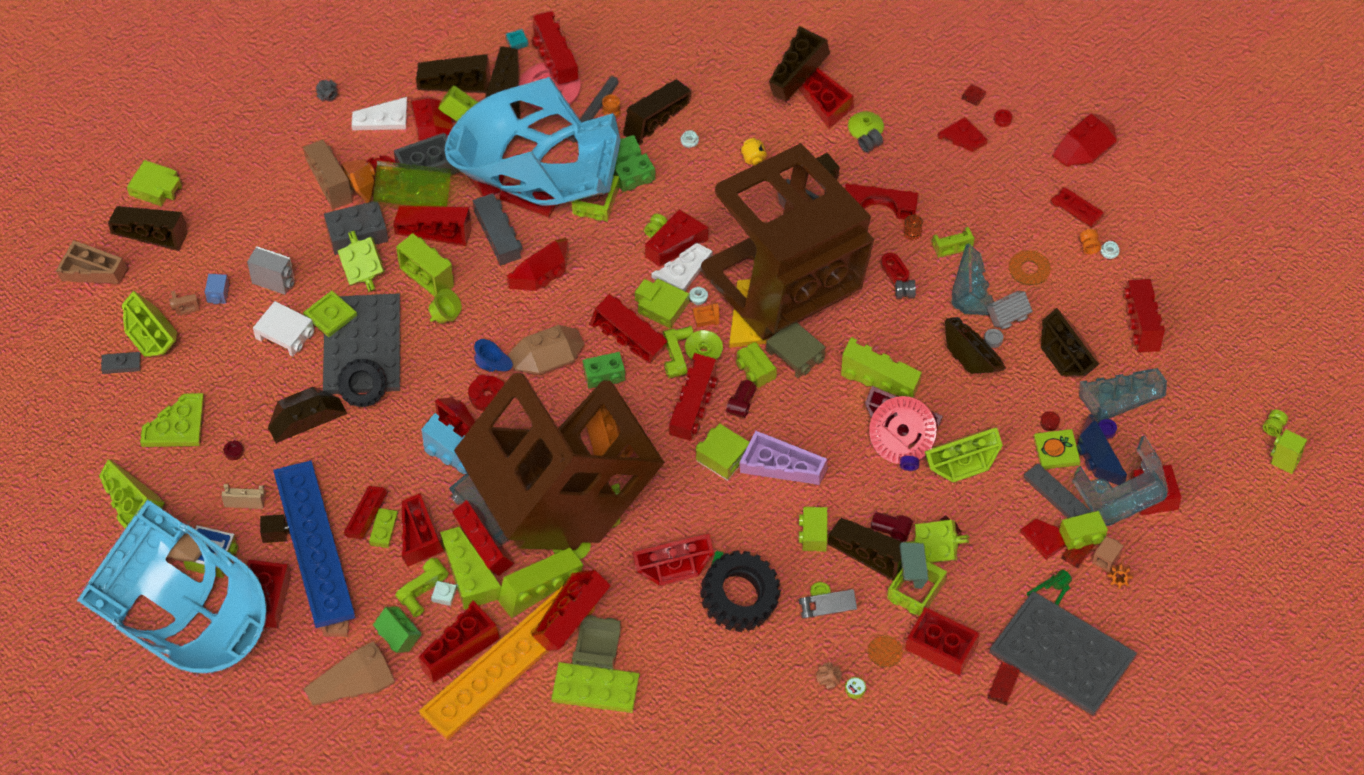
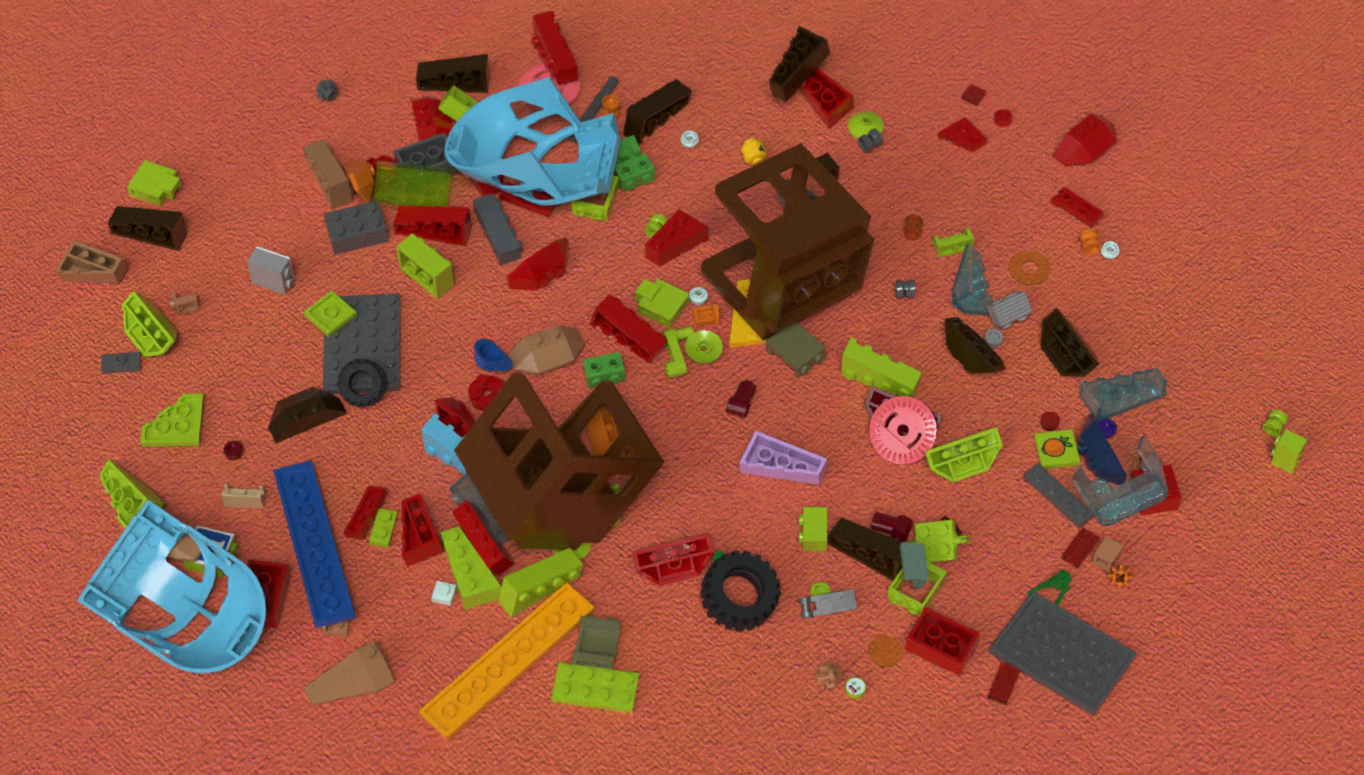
medium blue brick [205,274,229,304] -> none
white panel [253,301,314,357] -> none
dark brown brick [260,514,290,543] -> none
lime plate [338,231,385,292] -> none
white wing [352,97,407,130] -> none
bright green brick [373,606,421,653] -> none
lime beam [395,558,449,617] -> none
red wedge [419,600,500,683] -> none
lime piece [428,288,462,324] -> none
dark brown wedge [485,46,520,119] -> none
teal plate [506,29,528,49] -> none
red wedge [531,570,611,651] -> none
white wing [651,243,713,291] -> none
red wedge [669,353,718,441] -> none
lime piece [695,423,750,481] -> none
lime brick [736,342,777,388] -> none
red arch [845,183,919,221] -> none
red plate [881,252,910,284] -> none
dark purple tile [900,456,919,471] -> none
red wing [1020,519,1066,560] -> none
lime brick [1059,511,1108,550] -> none
red wedge [1124,279,1165,353] -> none

